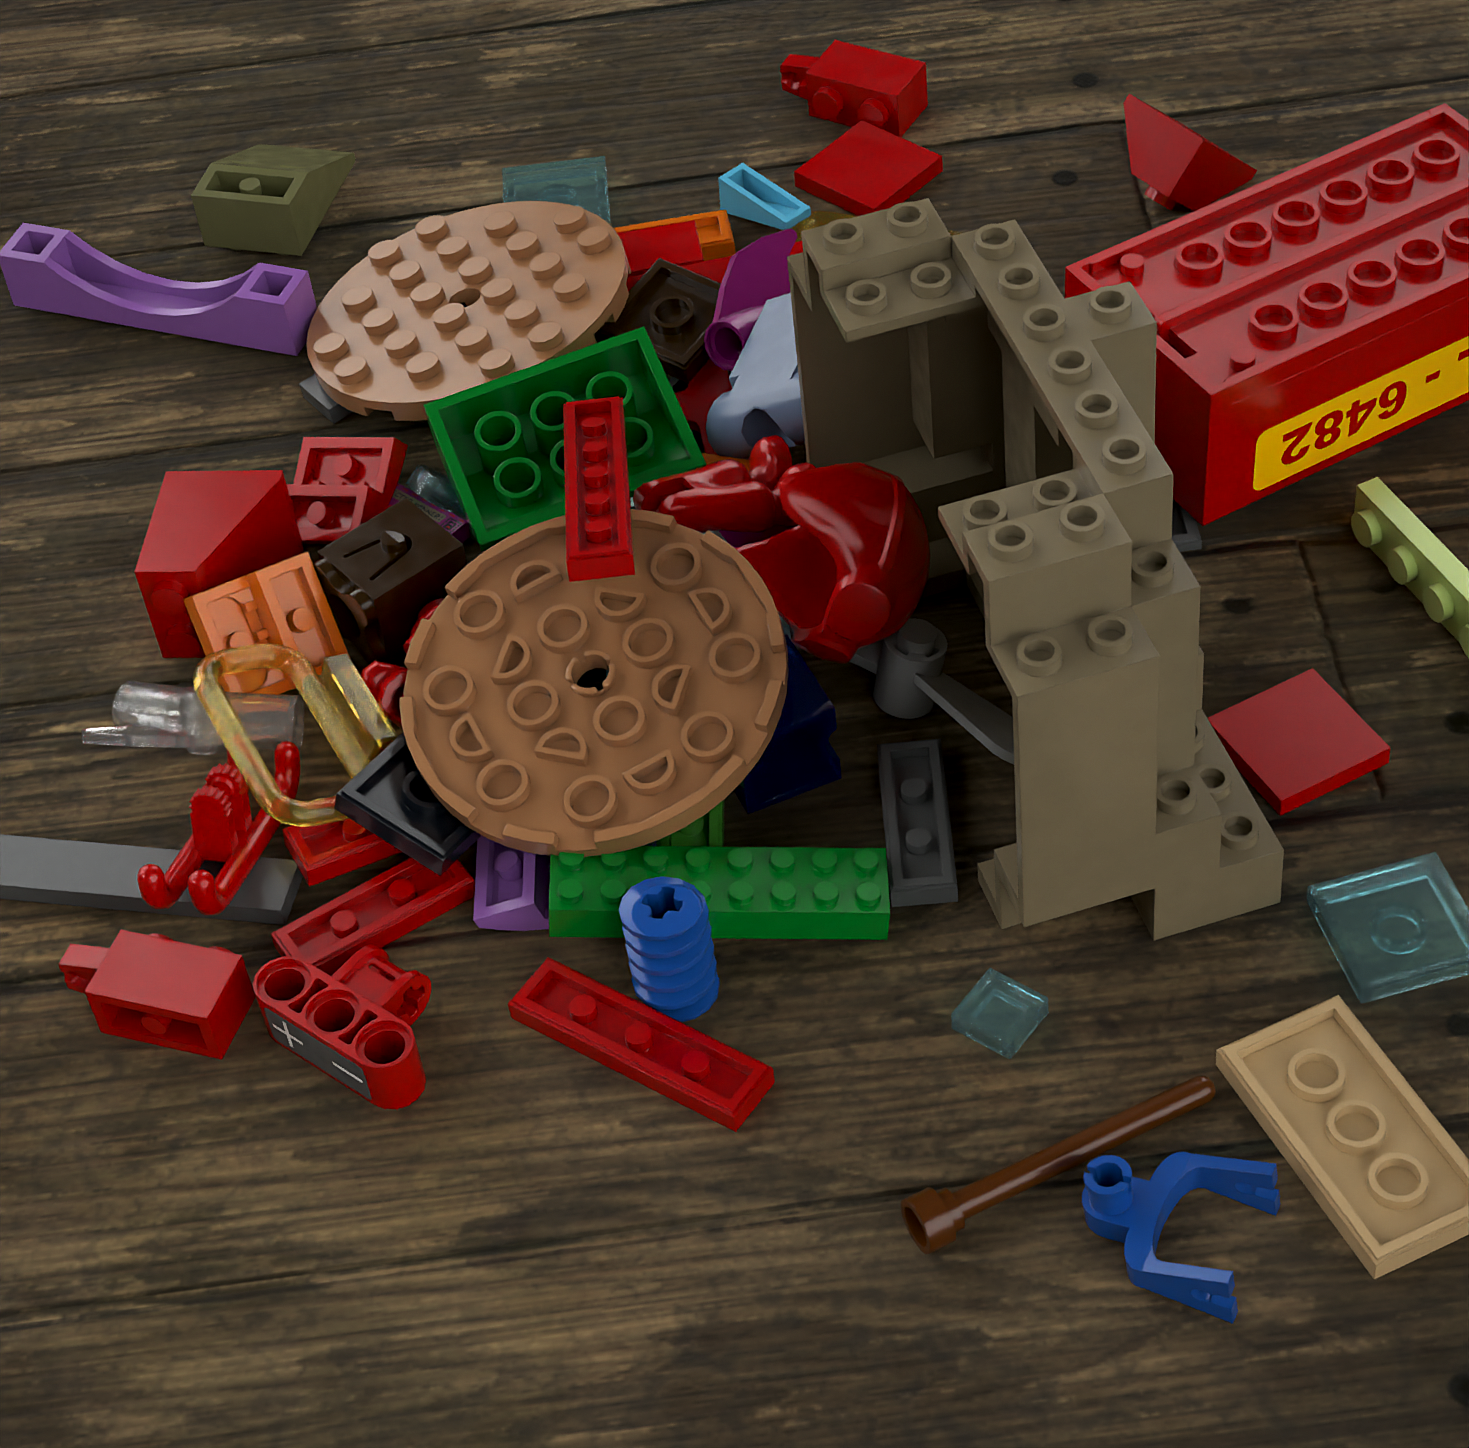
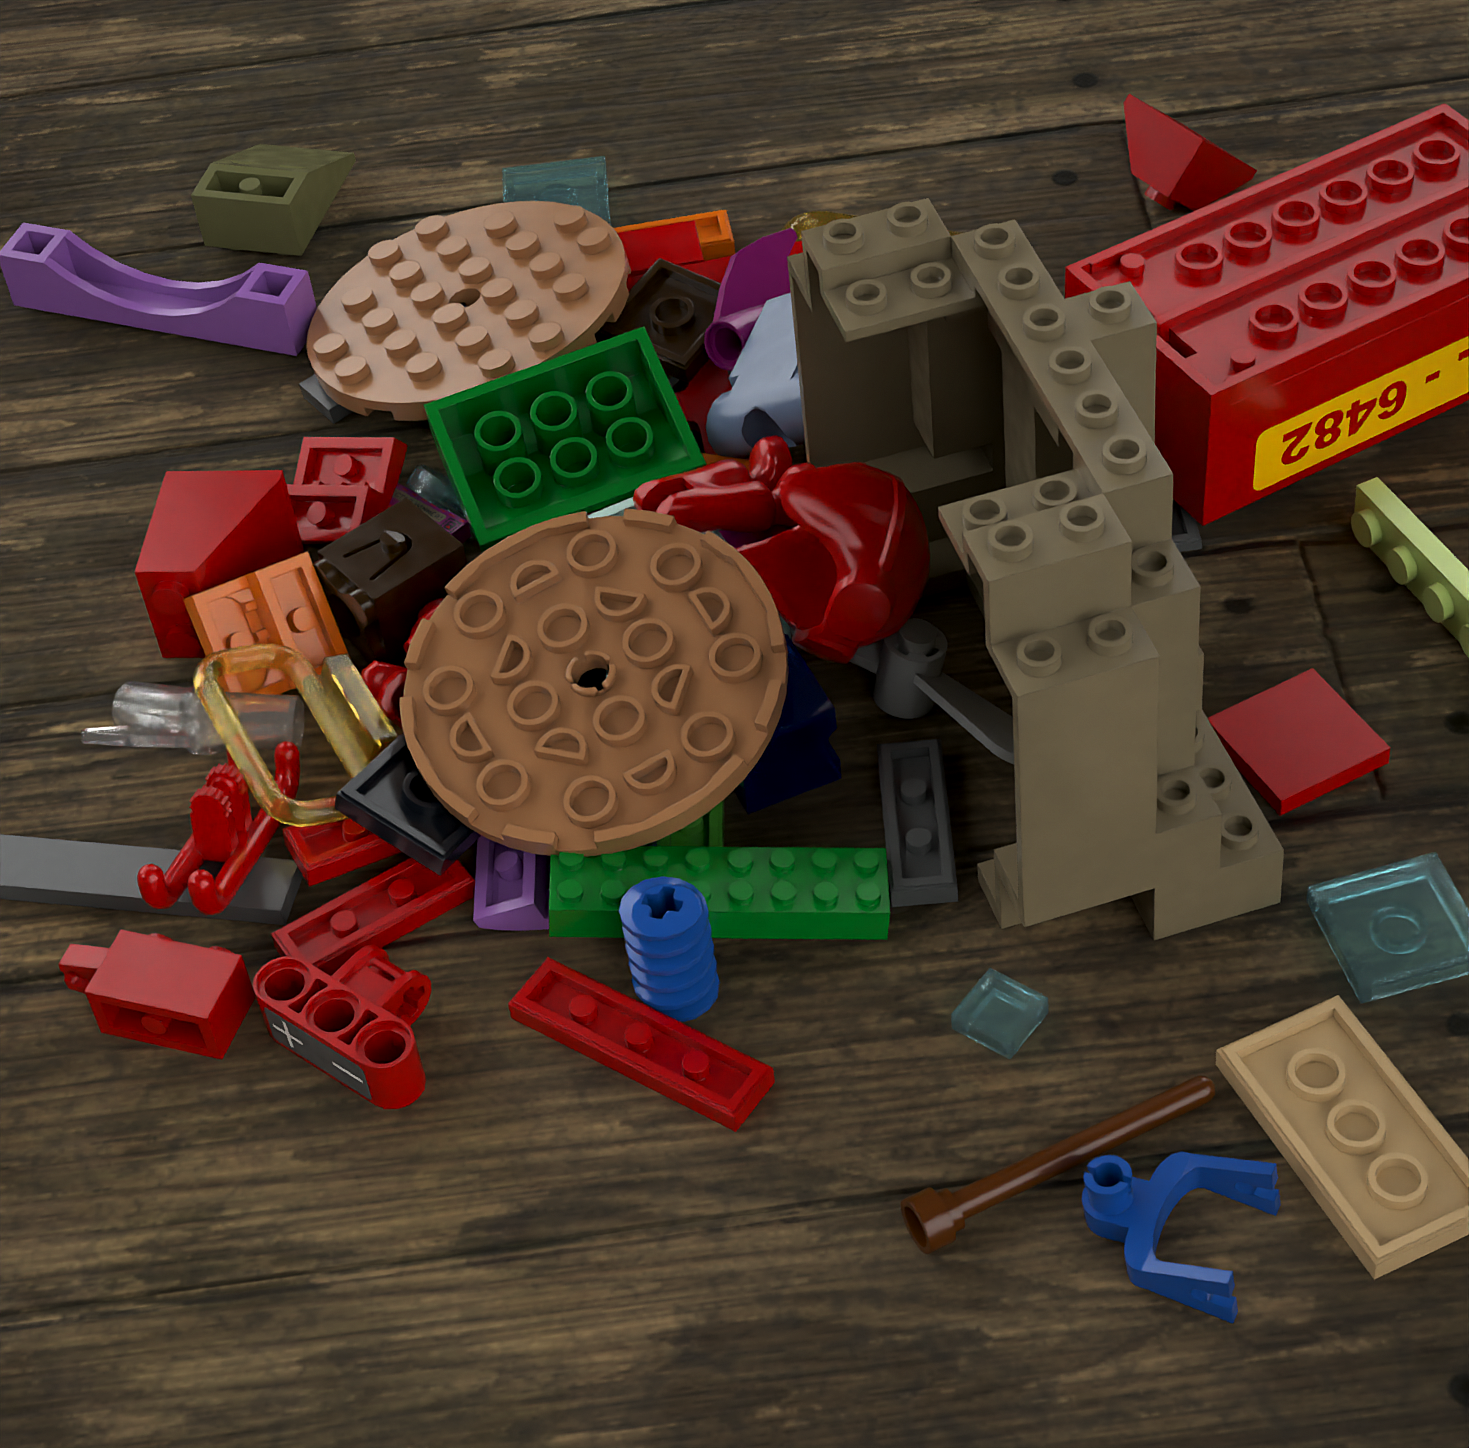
red tile [563,396,635,582] -> none
medium azure piece [718,163,811,230] -> none
red hinge [780,40,928,137] -> none
red tile [794,120,943,216] -> none

